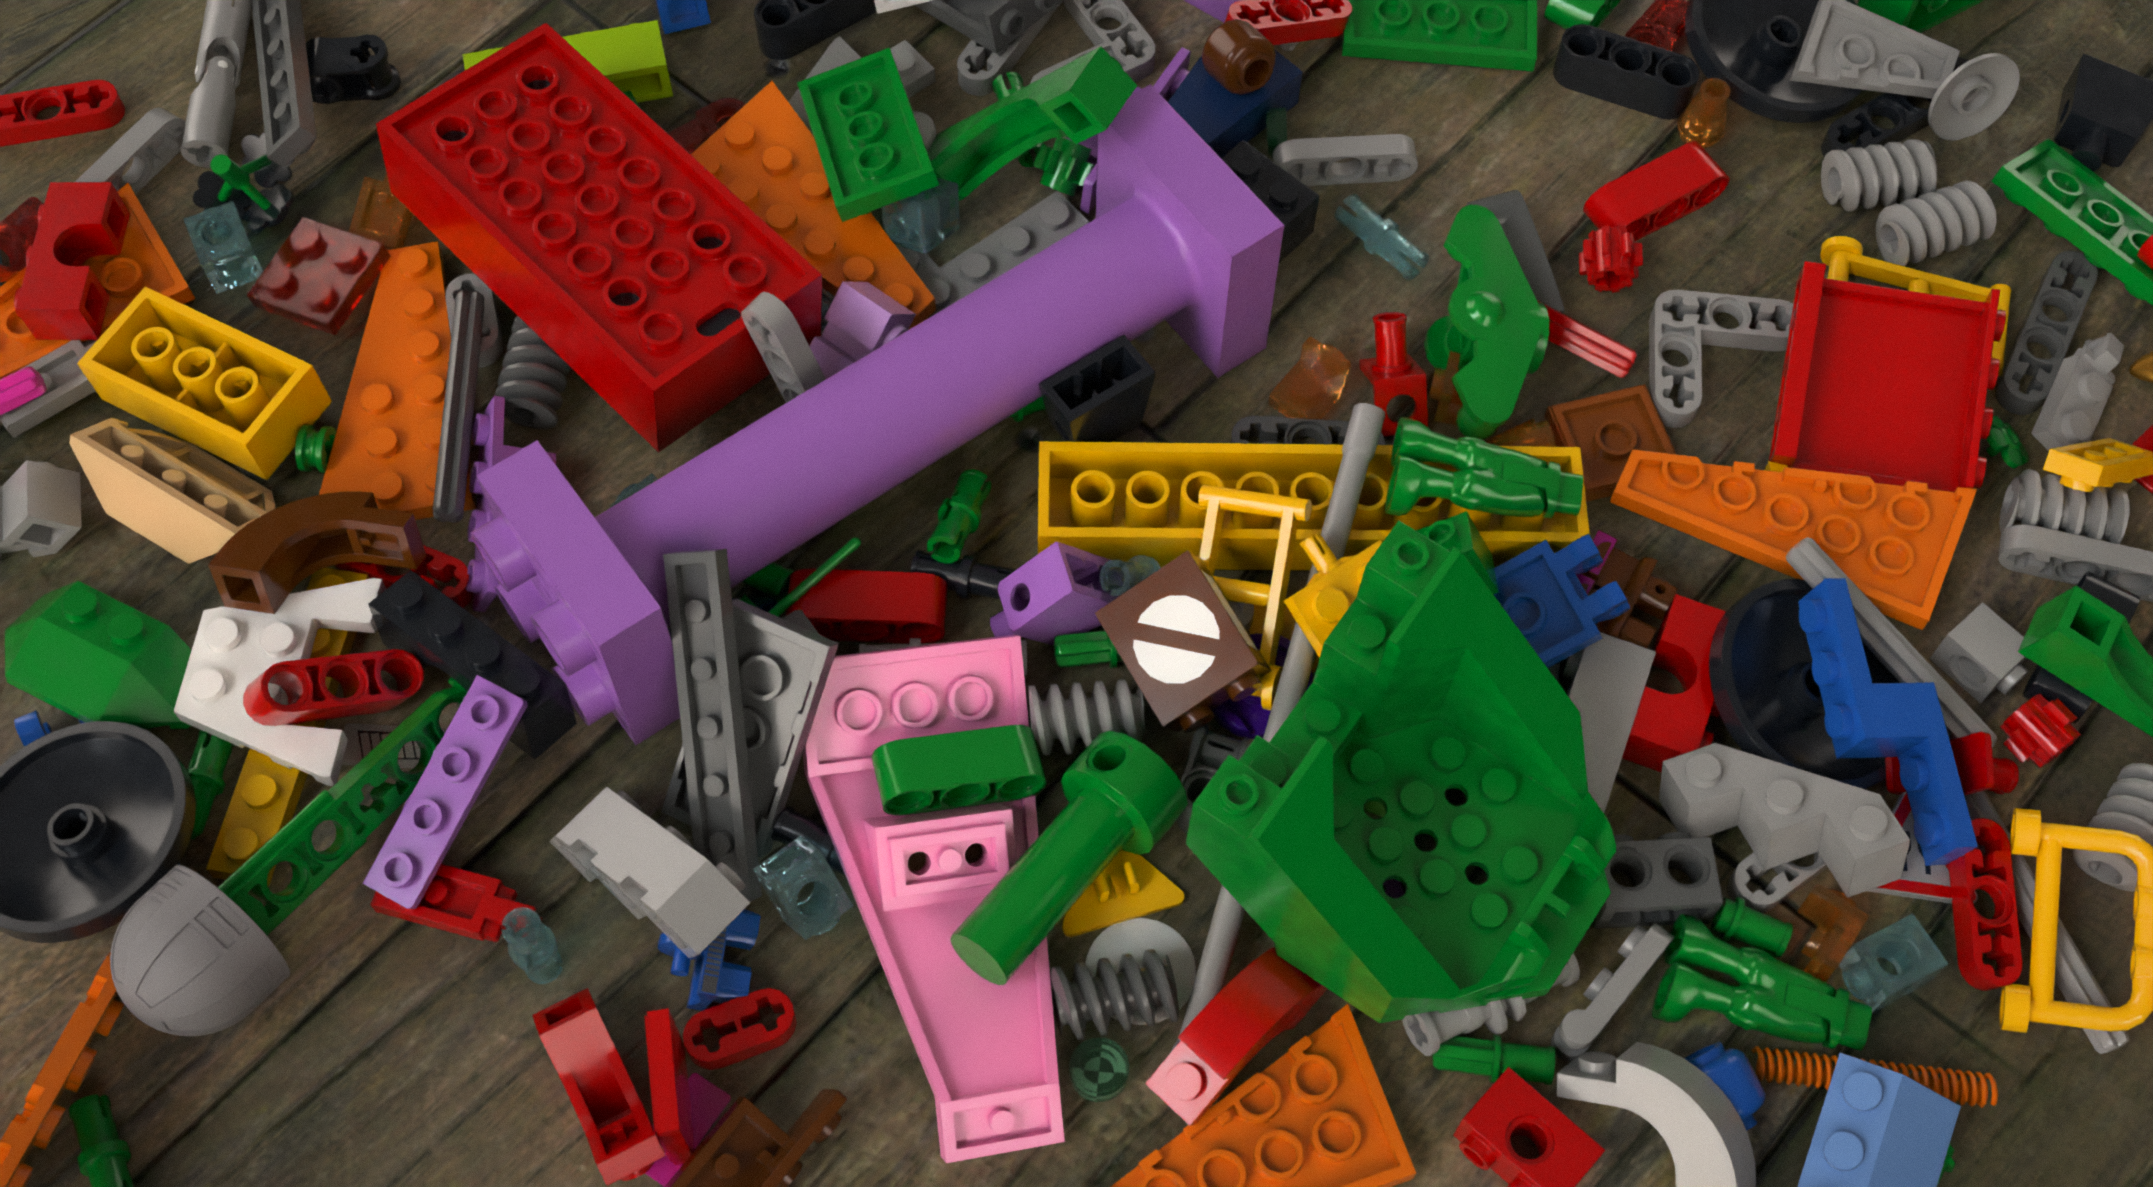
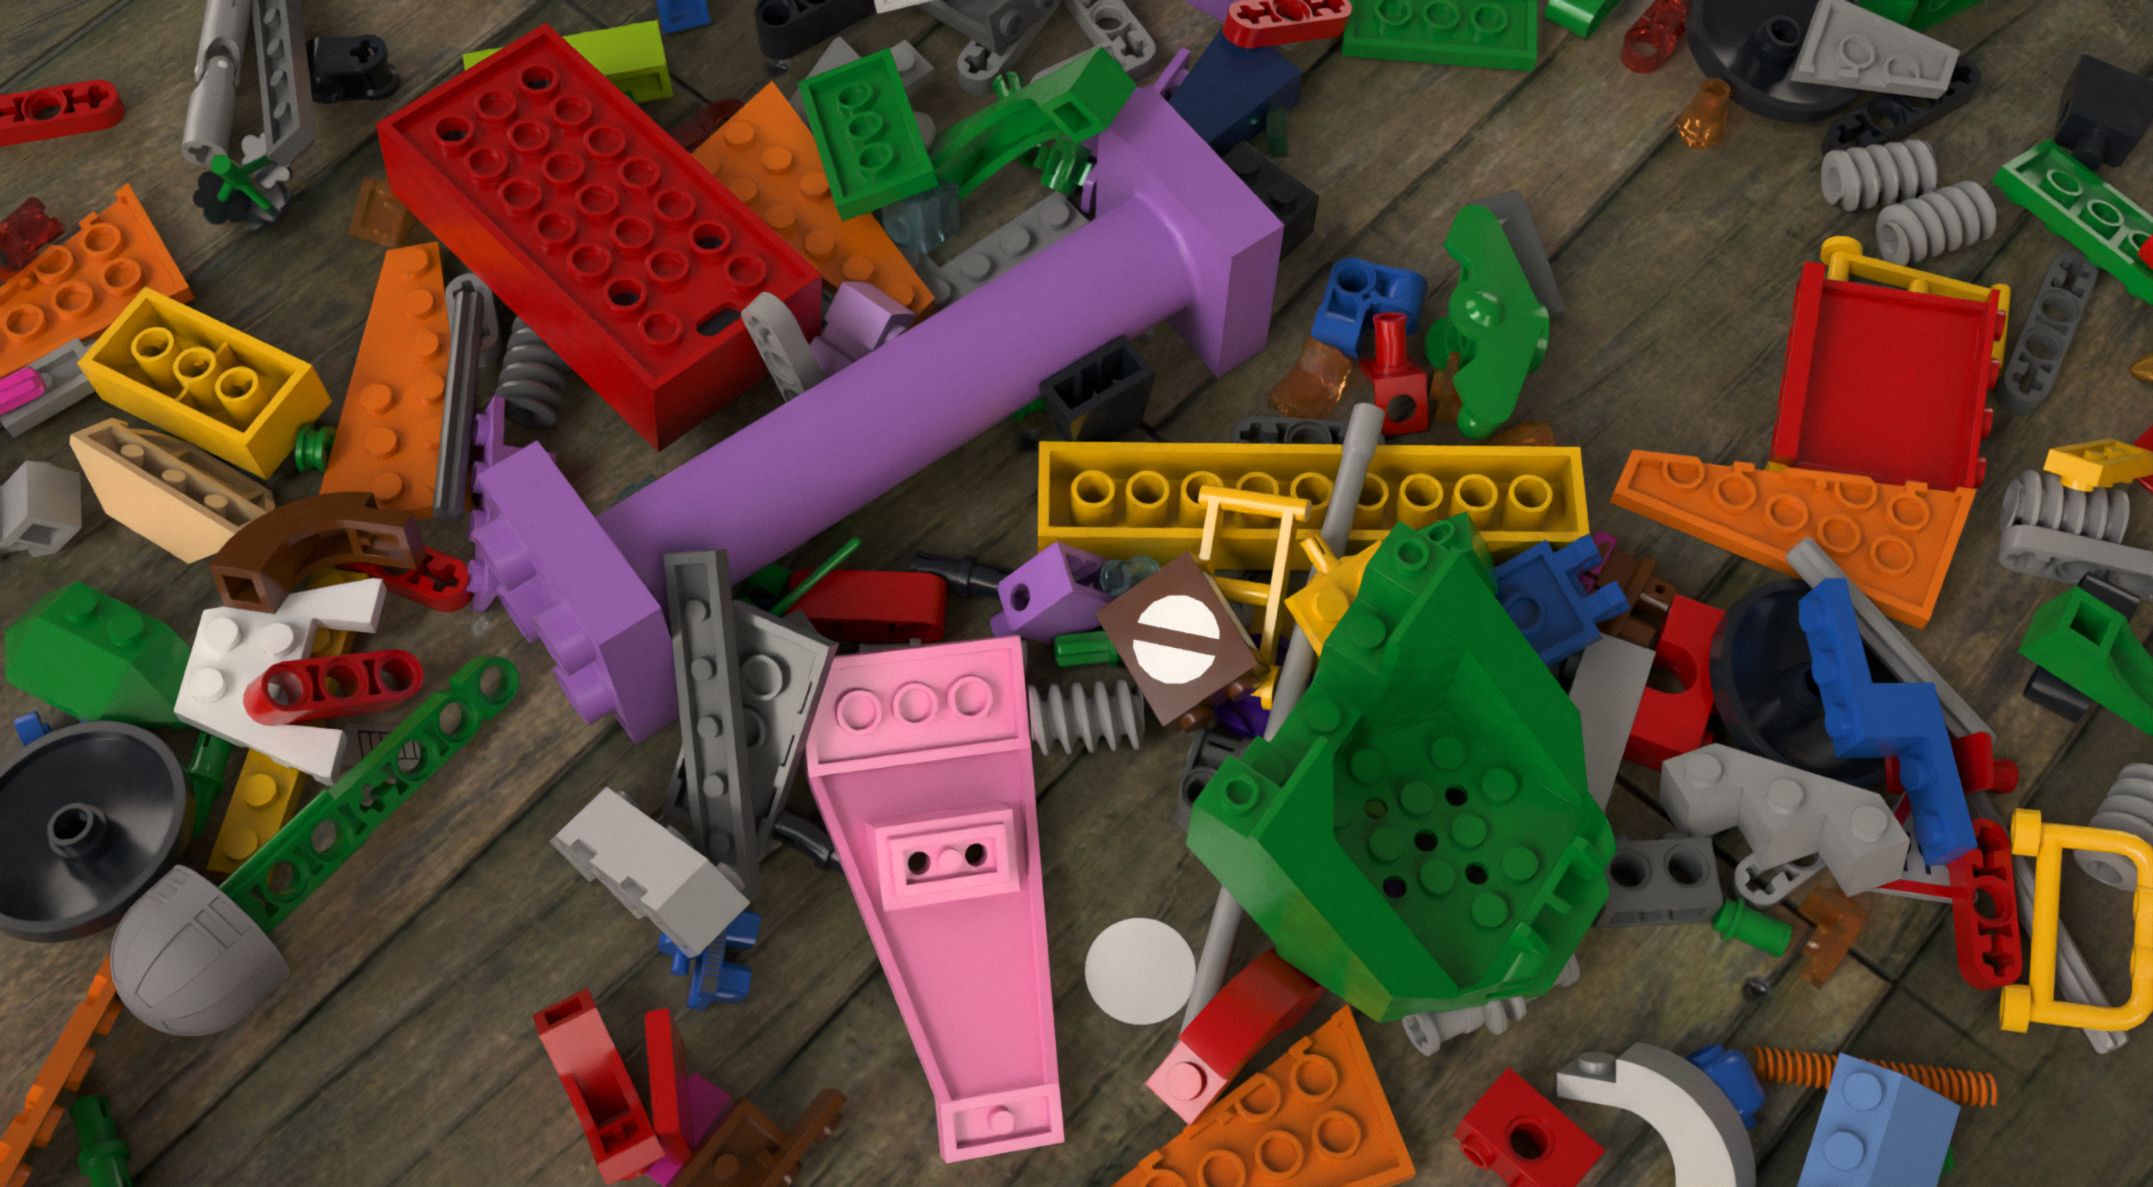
red arch [14,182,130,340] -> none
light grey beam [75,108,186,195] -> none
clear light blue brick [183,201,266,294] -> none
clear red plate [246,217,391,336] -> none
medium lavender bracket [362,675,527,909] -> none
black arch [368,570,577,760] -> none
red hinge [370,864,542,942] -> none
clear light blue pin [501,907,563,984] -> none
red beam [683,988,797,1070] -> none
clear light blue brick [752,836,854,941] -> none
green beam [871,725,1046,816] -> none
green pin [927,469,992,564] -> none
green piece [950,730,1188,985] -> none
dark grey piece [1050,949,1179,1040] -> none
yellow piece [1062,849,1185,937] -> none
clear green tile [1069,1037,1129,1102] -> none
reddish brown head [1202,19,1276,95] -> none
light grey beam [1272,134,1418,186] -> none
clear light blue pin [1334,194,1429,281] -> none
green piece [1385,417,1583,519] -> none
green axle [1432,1034,1555,1085] -> none
red axle [1537,300,1637,378] -> none
dark orange tile [1544,384,1676,502] -> none
light grey plate [1551,922,1675,1062] -> none
black beam [1553,24,1700,120] -> none
red gear [1579,225,1643,293] -> none
red beam [1583,141,1730,242] -> none
light grey beam [1649,290,1793,428] -> none
green piece [1652,914,1872,1051] -> none
clear light blue brick [1838,913,1948,1013] -> none
light grey dish [1928,53,2020,141] -> none
light grey brick [1929,602,2029,703] -> none
green plant [1986,415,2029,469] -> none
red gear [2000,694,2081,769] -> none
light grey hinge [2031,333,2124,451] -> none
none -> blue piece [1308,257,1428,361]

